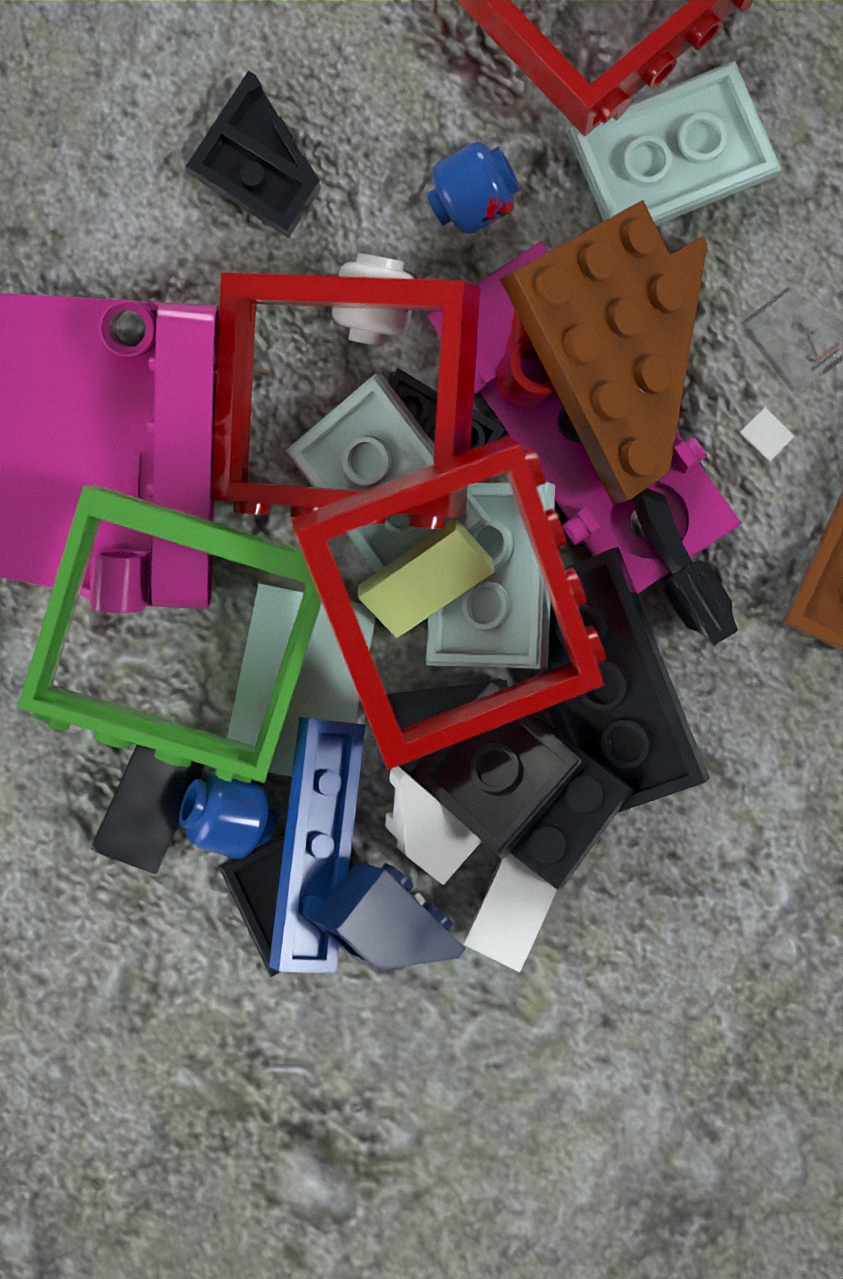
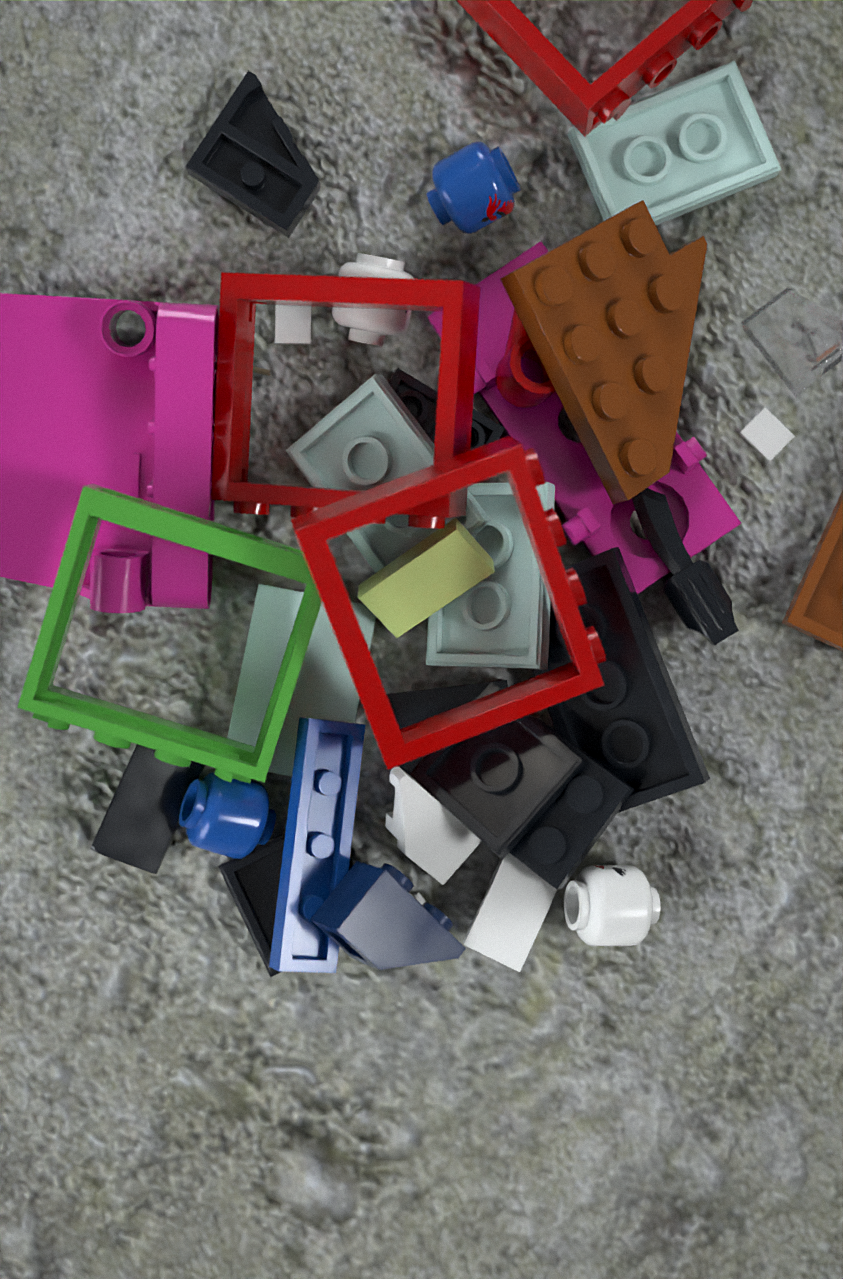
none -> white window [275,305,312,345]
none -> white head [564,865,661,946]

